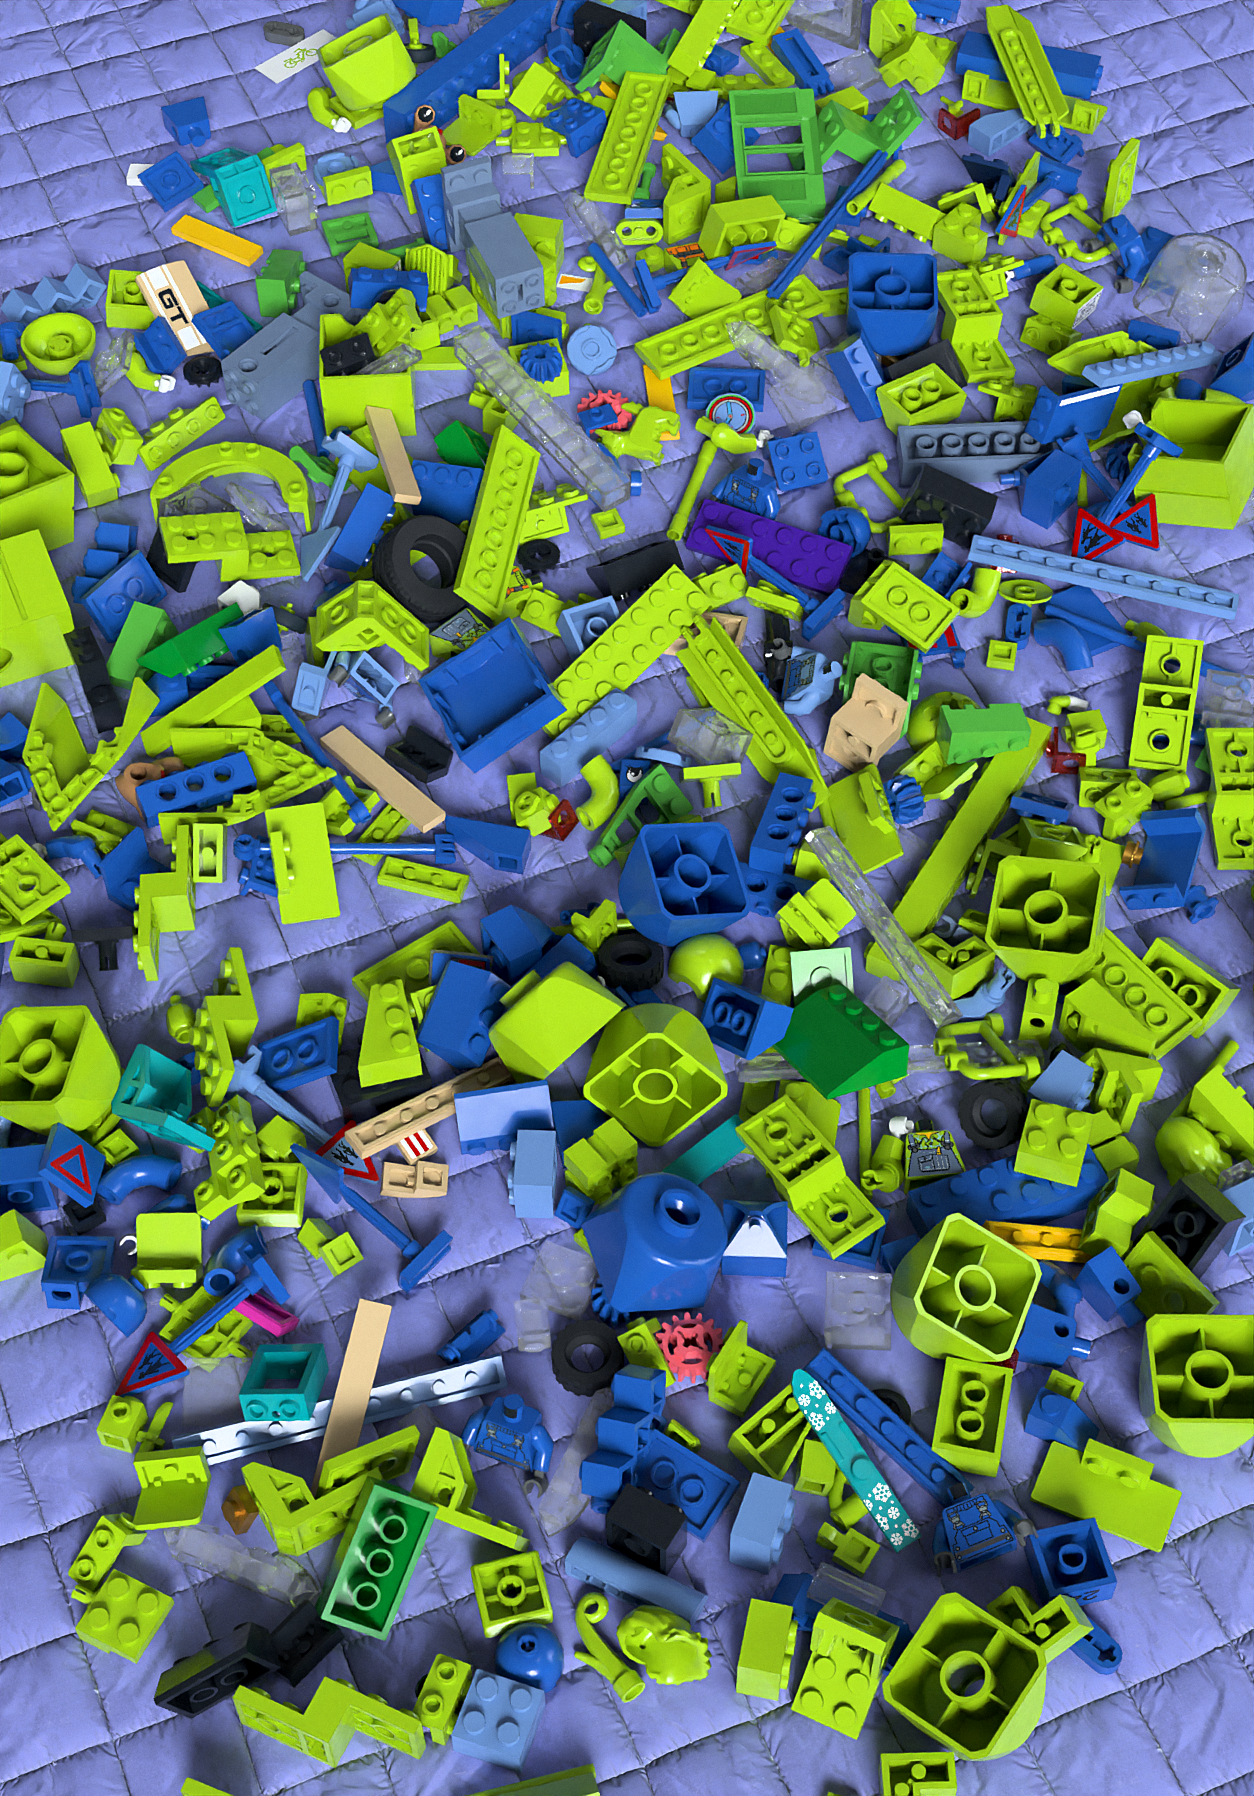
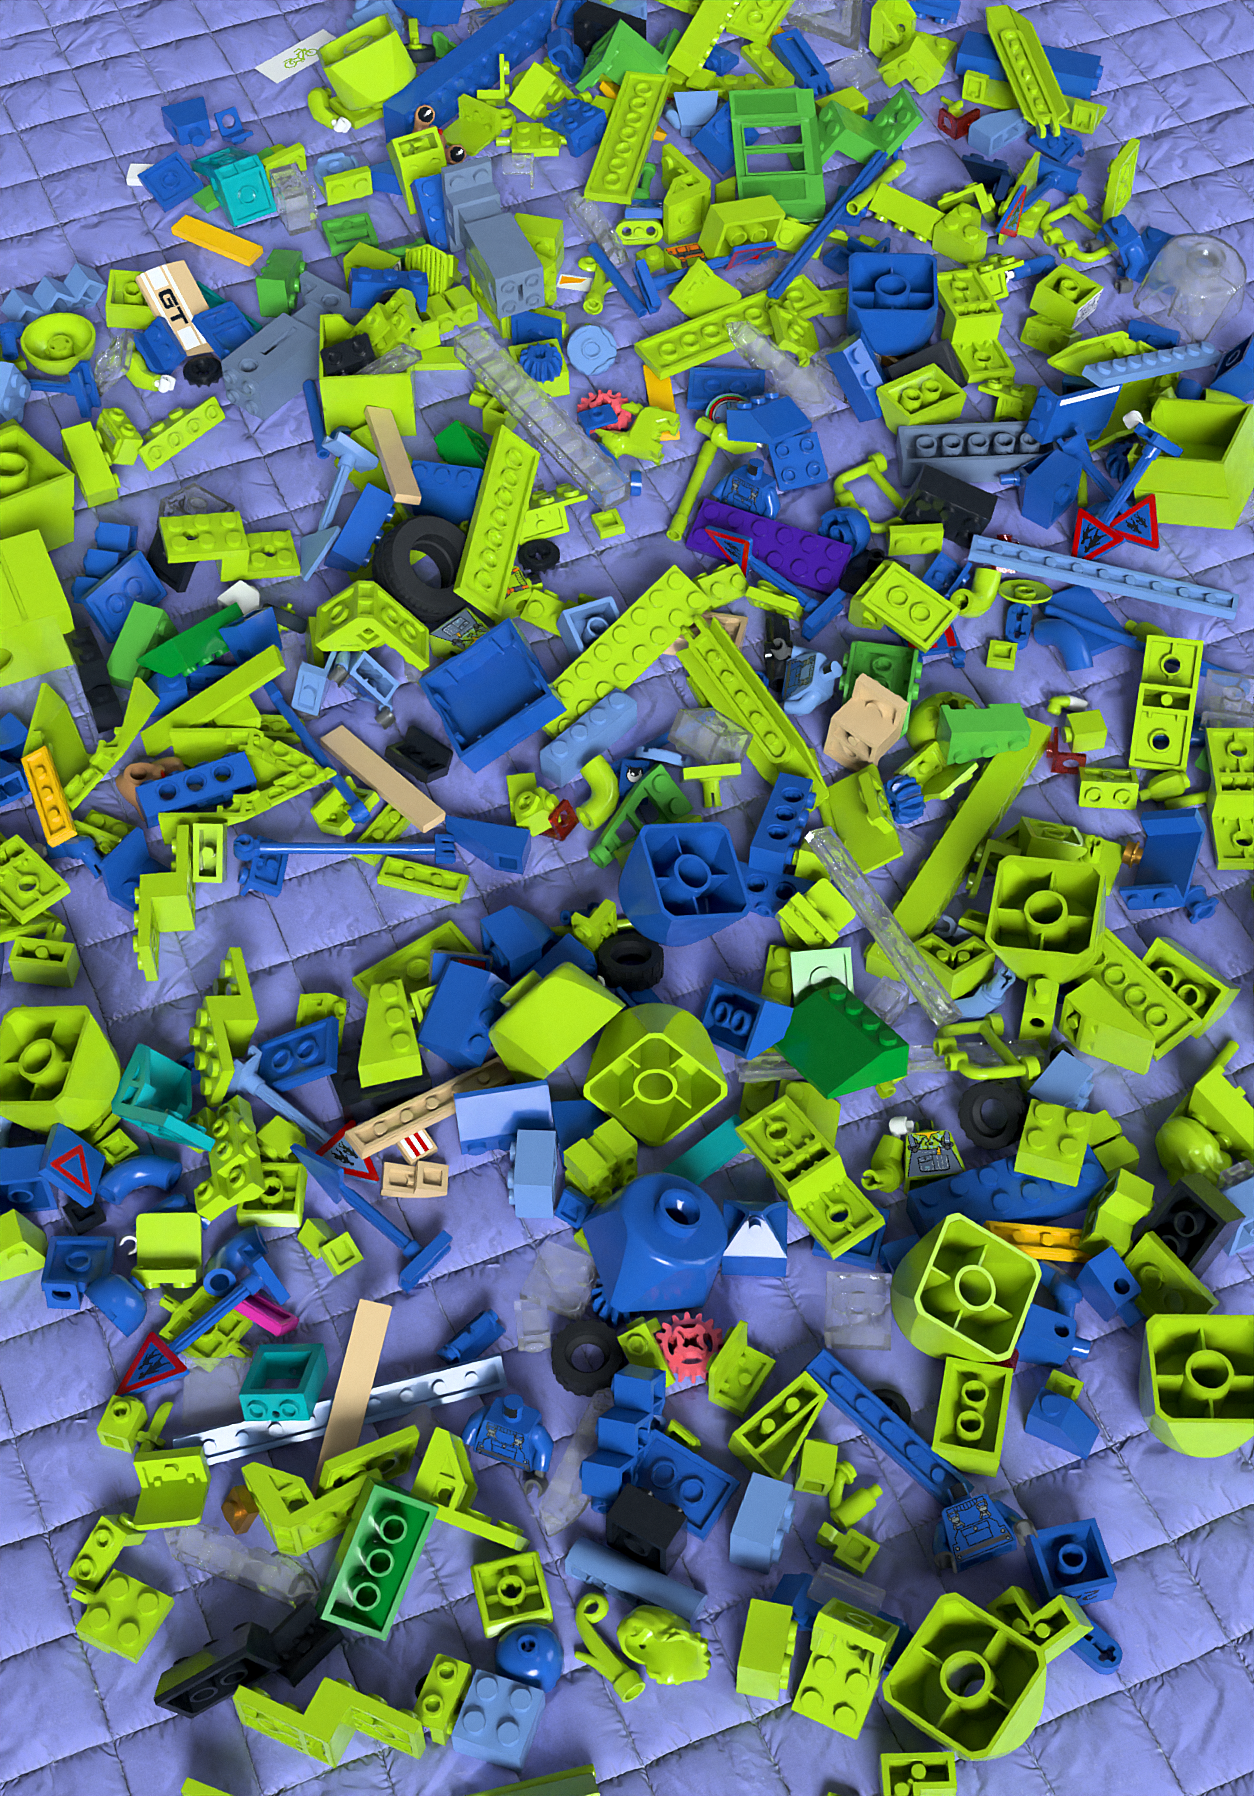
black tile [71,926,138,971] -> none
lime windscreen [150,441,316,532] -> none
lime plant [166,995,196,1044] -> none
clear plate [224,481,290,532] -> none
dark grey beam [263,21,305,47] -> none
bracket [265,802,340,925] -> none
bright green plate [289,446,352,491] -> none
blue dish [312,579,355,610] -> none
black slope [586,539,685,601] -> none
lime cylinder [667,933,744,1003] -> none
blue piece [738,940,768,970] -> none
teal piece [791,1369,922,1553] -> none
lime bar [858,1088,873,1200] -> none
blue plate [1010,789,1074,825] -> none
lime bracket [1030,1438,1182,1553] -> none
lime piece [1071,727,1100,768] -> none
lime piece [1078,1048,1163,1134] -> none
lime bracket [1094,776,1154,842] -> none
none -> yellow tile [21,746,77,848]
none -> blue bracket [214,106,254,145]
none -> blue slope [726,391,812,444]

